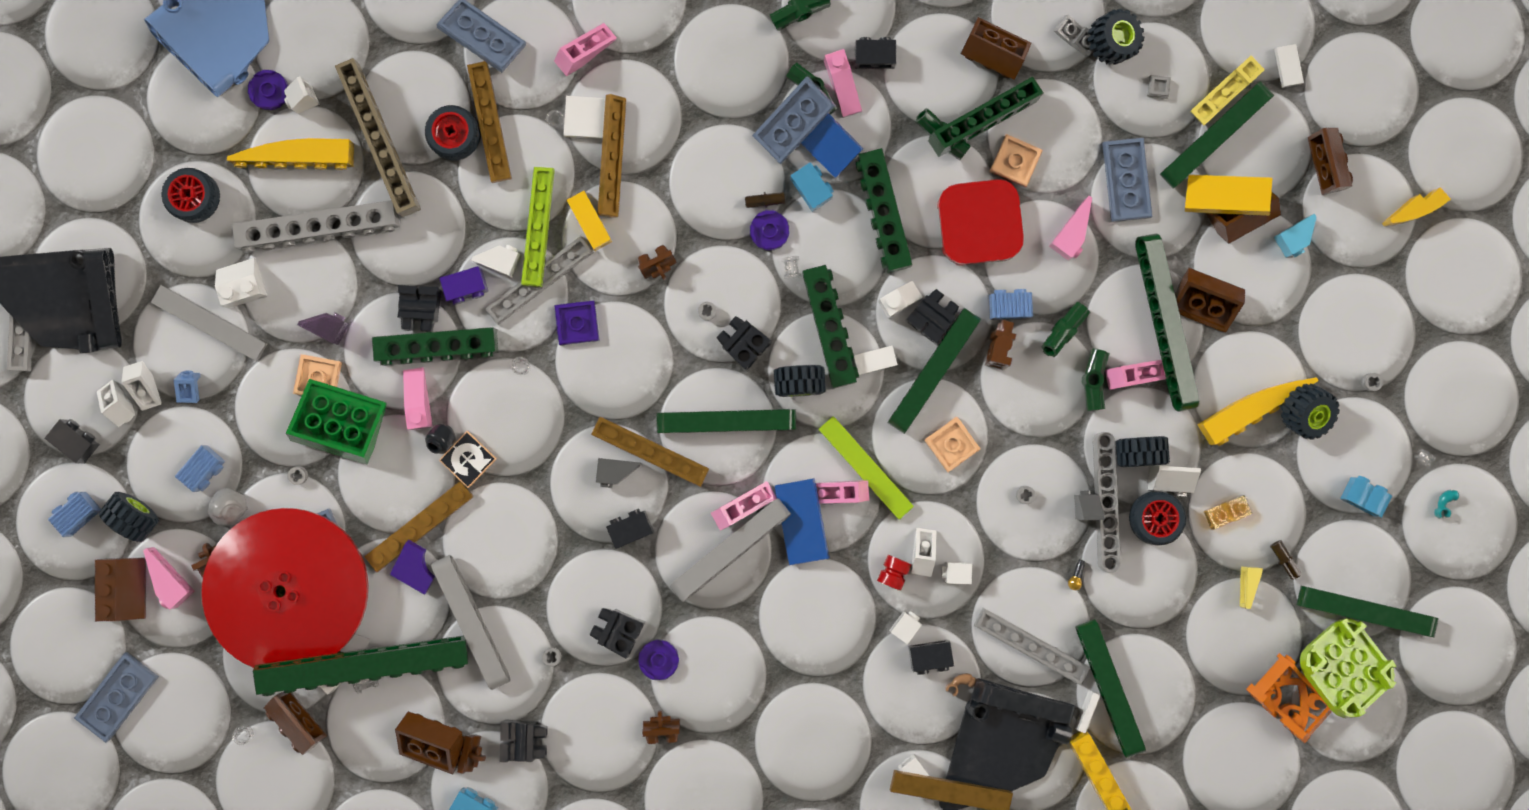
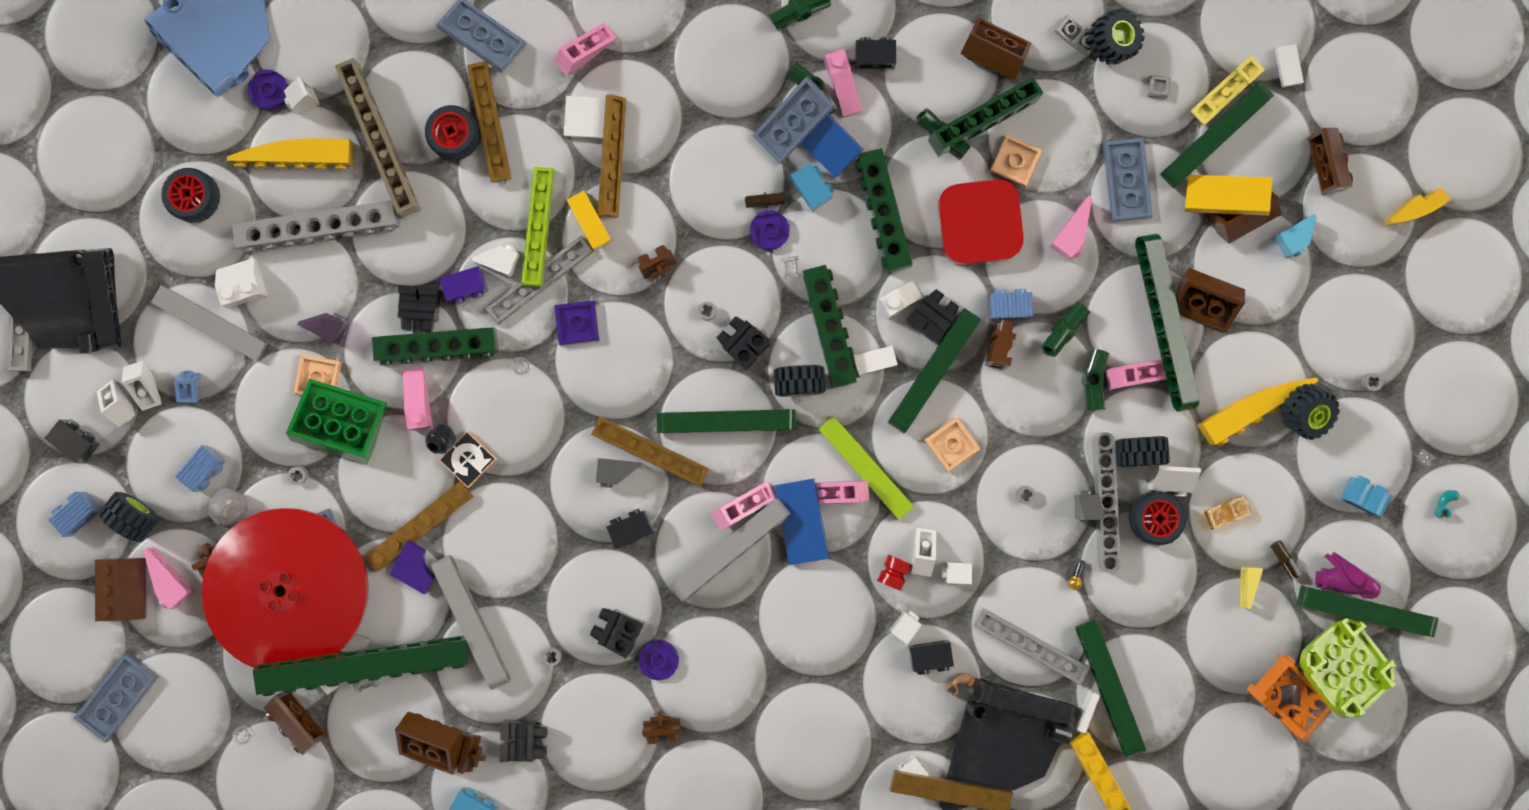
none -> magenta animal [1315,551,1381,599]

